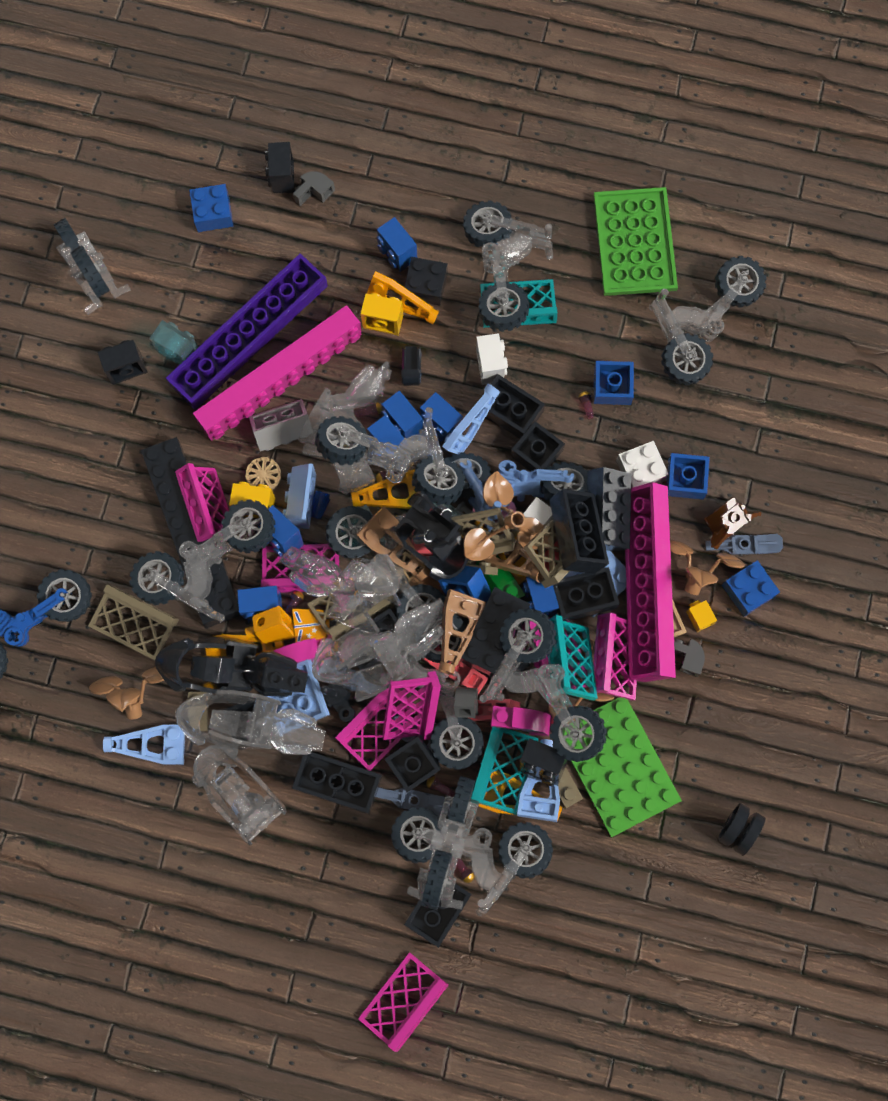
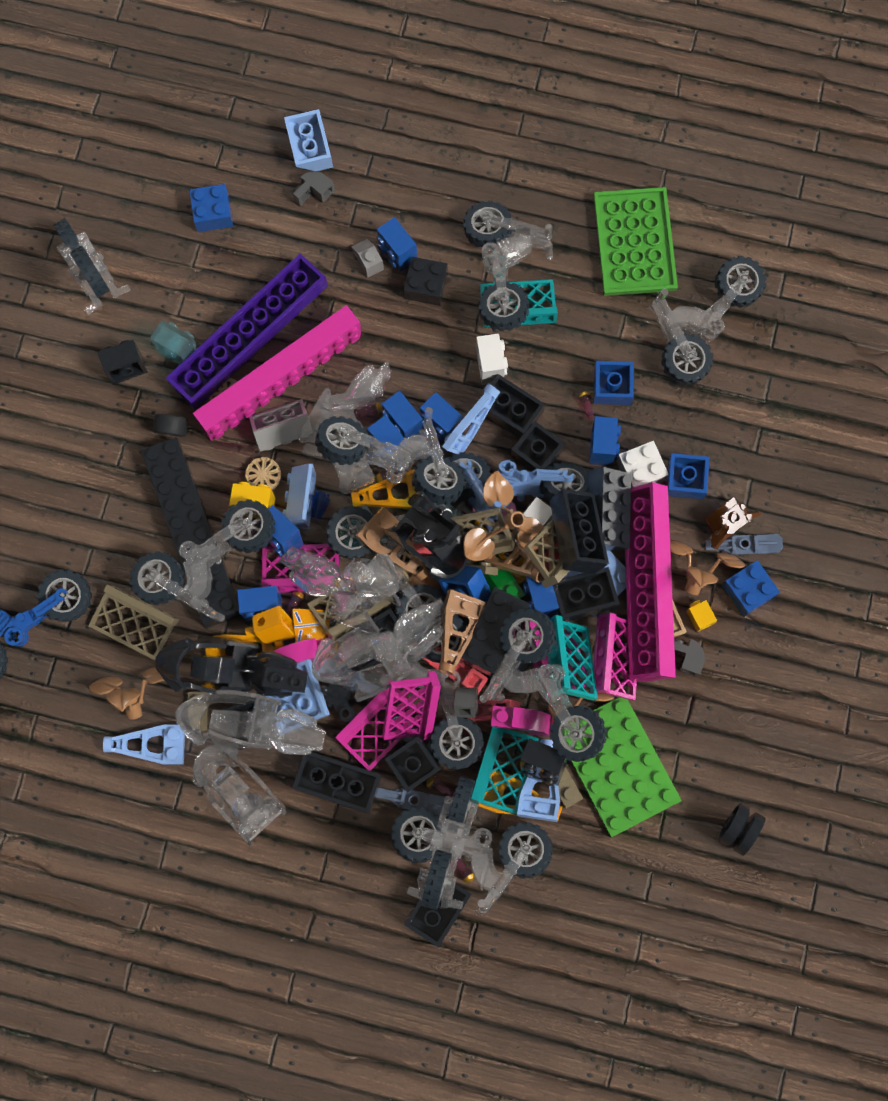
dark pink fence [175,463,237,542] -> none
black brick [265,142,295,193] -> none
dark pink fence [358,952,449,1052] -> none
yellow brick [361,293,404,336] -> none
light orange plate [367,271,439,324] -> none
black animal [401,346,421,386] -> none
none -> black tyre [153,414,188,437]
none -> light blue slope [284,109,333,171]
none -> light grey slope [351,239,384,278]
none -> blue brick [589,416,621,466]

